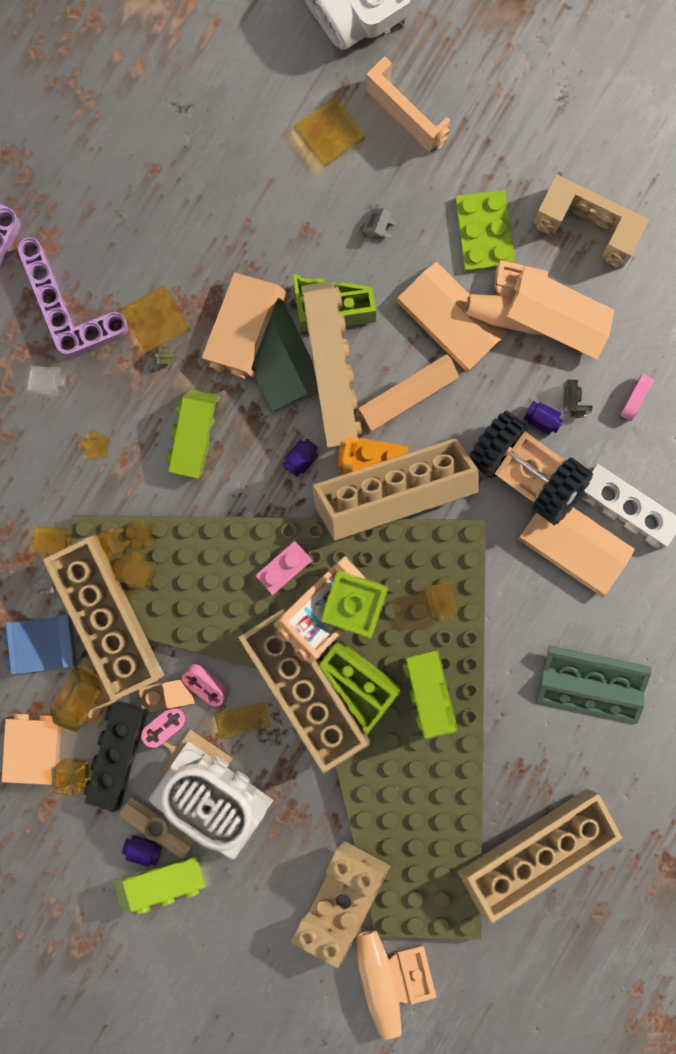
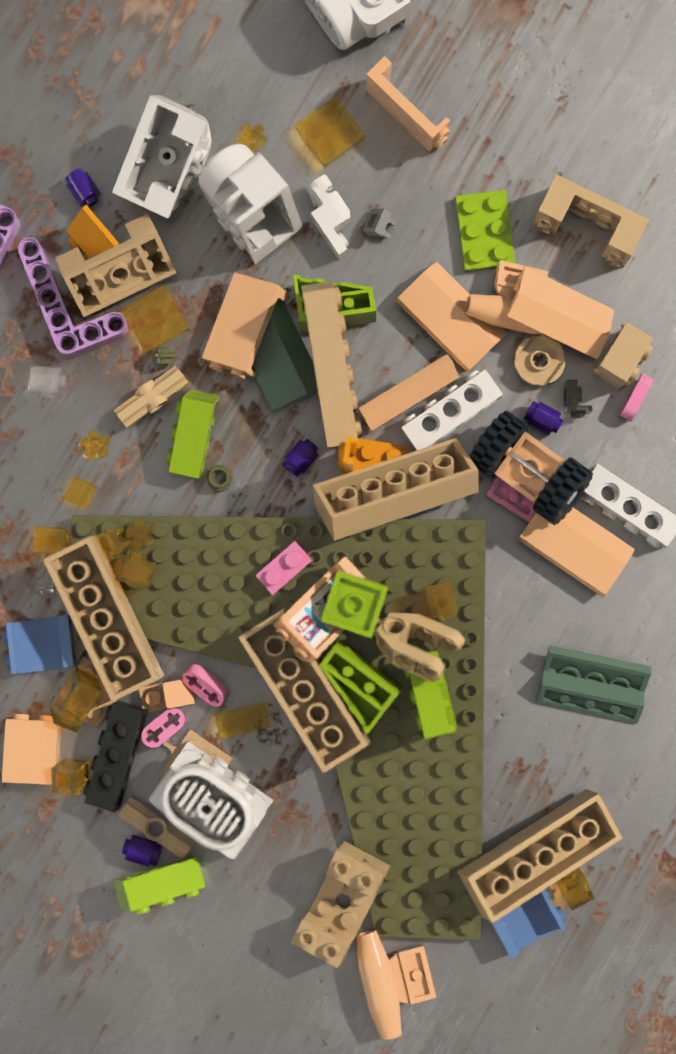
none -> tan plate [55,214,176,317]
none -> clear yellow tile [63,476,98,510]
none -> dark purple brick [65,168,101,208]
none -> light orange slope [66,205,119,261]
none -> white brick [112,95,211,218]
none -> tan piece [114,365,189,429]
none -> white brick [199,144,303,264]
none -> olive plate [207,465,232,491]
none -> clear yellow plant [238,124,267,153]
none -> white plate [306,175,350,260]
none -> tan piece [373,613,465,682]
none -> white brick [400,369,503,451]
none -> bright pink plate [485,476,535,523]
none -> medium blue panel [492,886,567,959]
none -> tan plate [514,335,565,387]
none -> clear yellow brick [556,867,595,911]
none -> tan brick [593,322,654,390]

